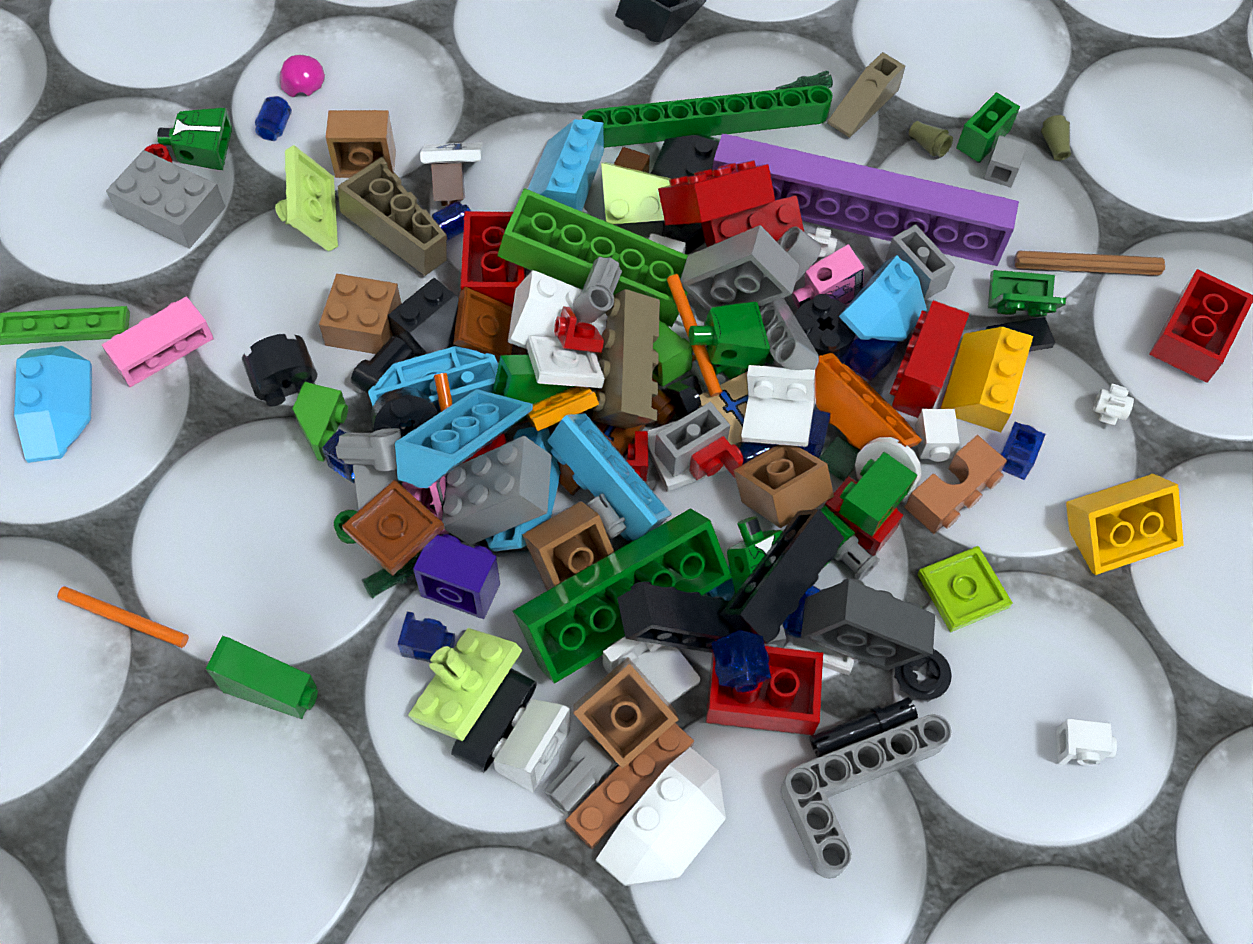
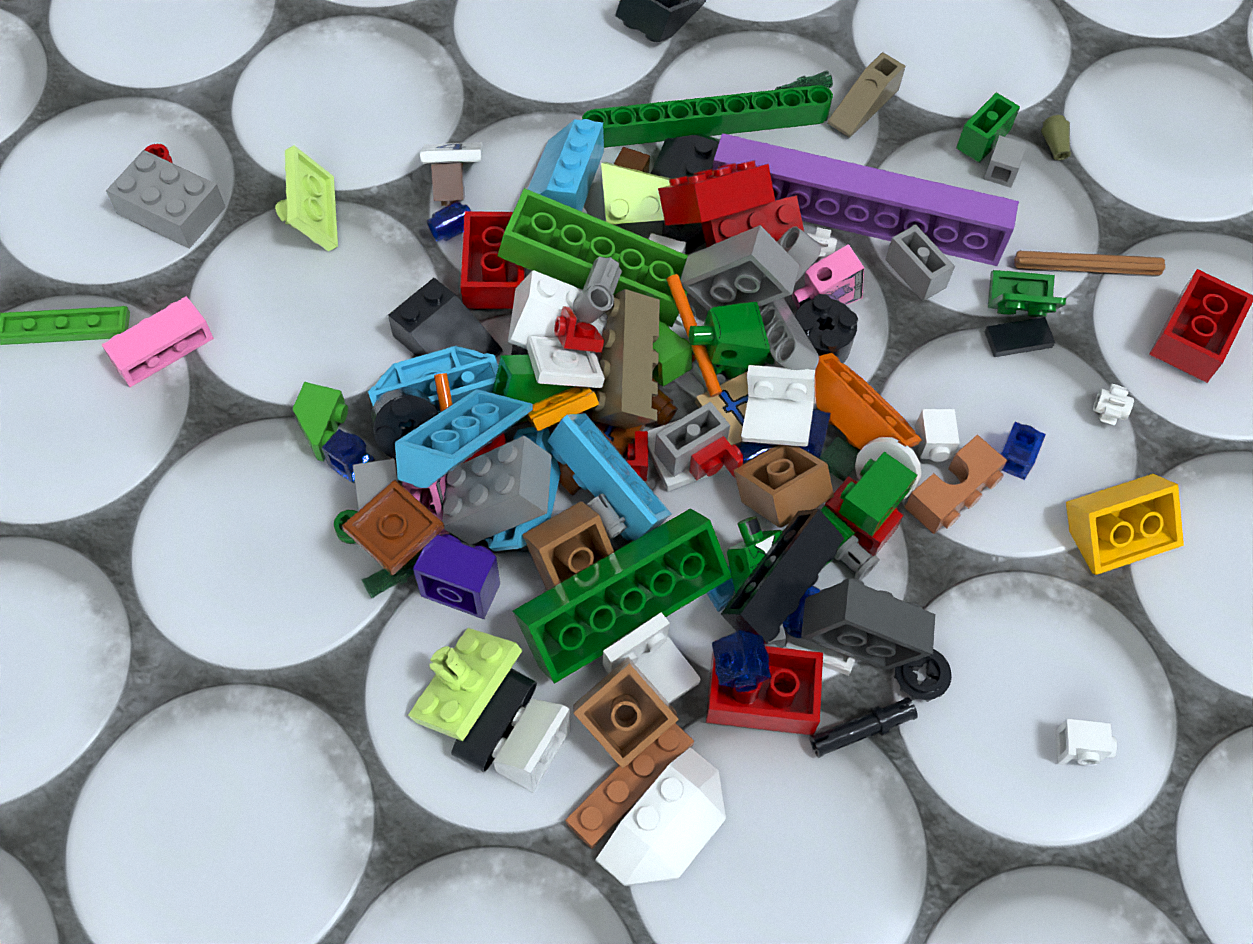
medium azure wedge [14,346,92,463] -> none
orange bar [57,586,189,648] -> none
green torso [157,108,232,170] -> none
green slope [206,635,318,719] -> none
black brick [241,334,318,407] -> none
clear blue brick [255,96,292,141] -> none
dark pink hair [279,55,325,97] -> none
medium nougat brick [319,273,402,354] -> none
medium nougat brick [326,110,396,178] -> none
light grey piece [336,428,401,471] -> none
dark tan wedge [338,157,447,276] -> none
black piece [351,337,414,393] -> none
clear blue brick [397,611,455,663] -> none
dark orange tile [453,287,513,363] -> none
light grey piece [545,736,618,814] -> none
black brick [617,582,747,653] -> none
black bracket [666,375,703,418] -> none
light grey beam [781,714,952,879] -> none
medium azure wedge [839,255,927,341] -> none
clear blue brick [845,337,899,381] -> none
red brick [889,300,970,418] -> none
olive cone [909,121,953,157] -> none
lime tile [917,546,1013,633] -> none
yellow slope [940,327,1033,433] -> none

